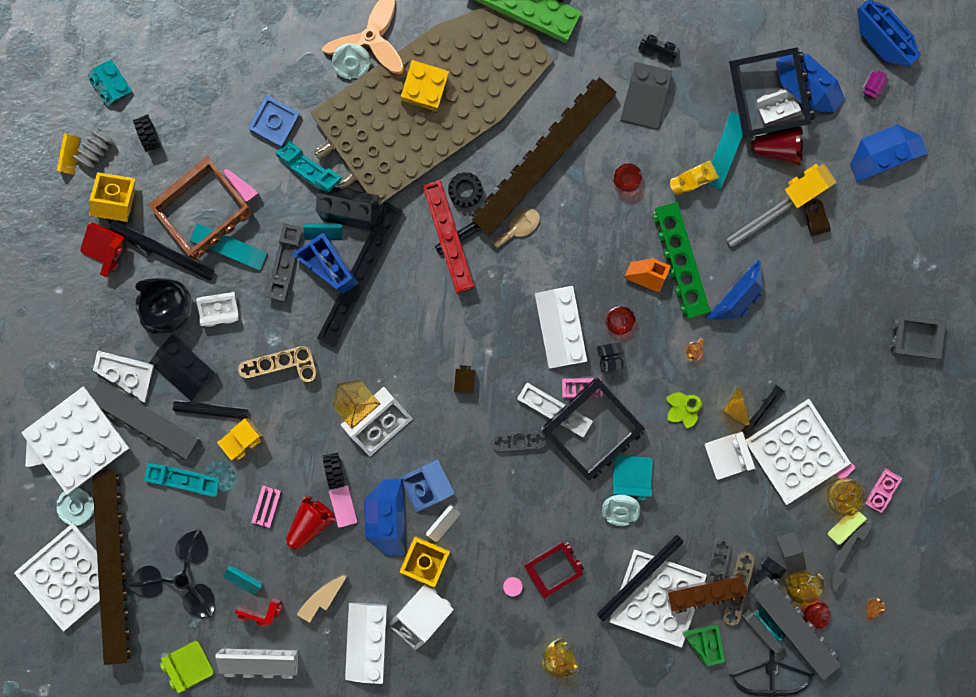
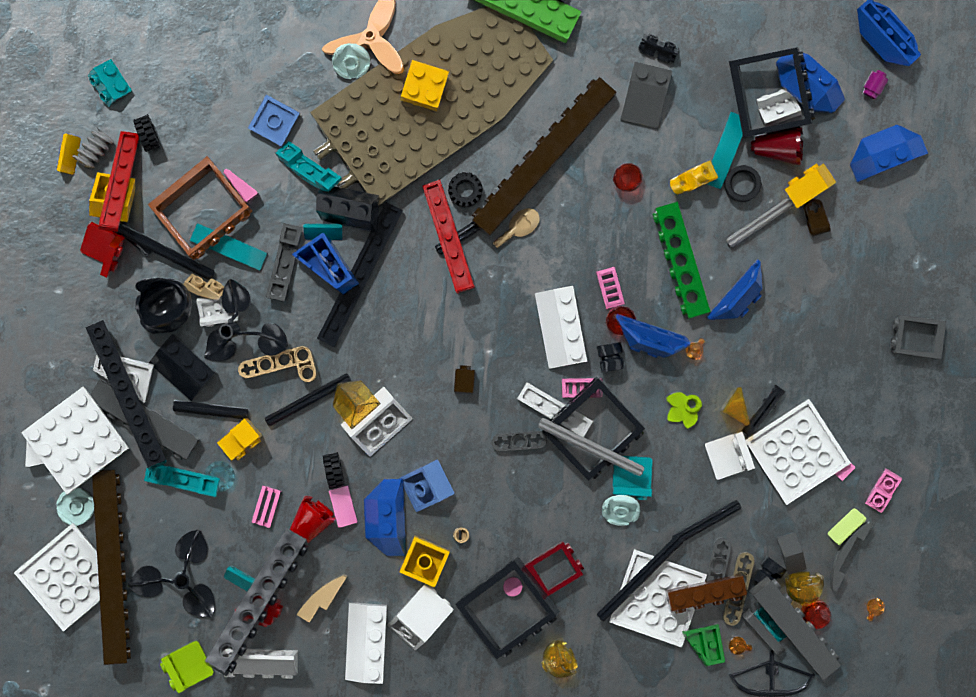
white slope [426,505,461,542] -> none
orange slope [624,258,671,293] -> none
clear yellow cylinder [827,478,865,517] -> none
none -> black brick [85,320,167,470]
none -> red tile [98,131,139,232]
none -> tan slope [183,273,224,300]
none -> black plant [204,279,288,361]
none -> black brick [205,528,308,676]
none -> black axle [265,374,351,426]
none -> tan hinge [453,527,469,543]
none -> black window [455,556,560,659]
none -> light grey axle [538,418,644,476]
none -> bright pink slope [596,267,625,309]
none -> blue wedge [616,314,690,358]
none -> black axle [672,500,741,541]
none -> black tyre [724,165,762,202]
none -> clear orange piece [729,637,752,655]

